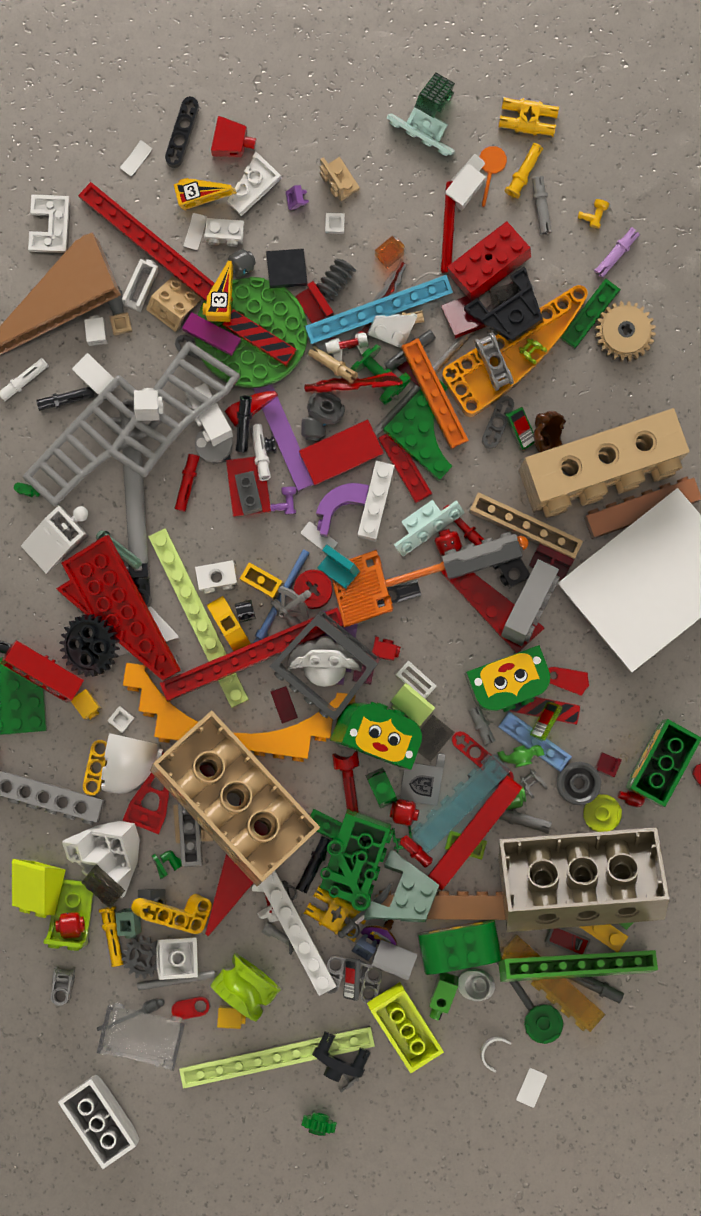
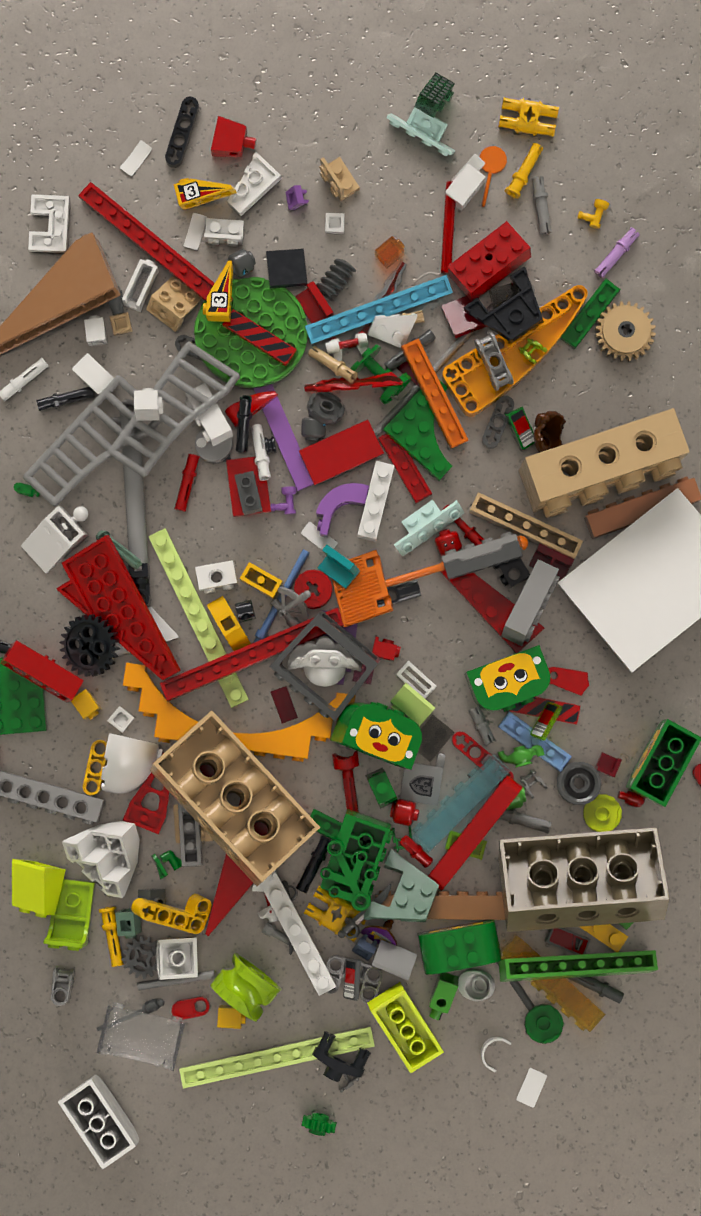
red head [55,912,85,939] -> none
clear smoke plate [81,864,125,908] -> none
magenta tile [182,312,241,356] -> none

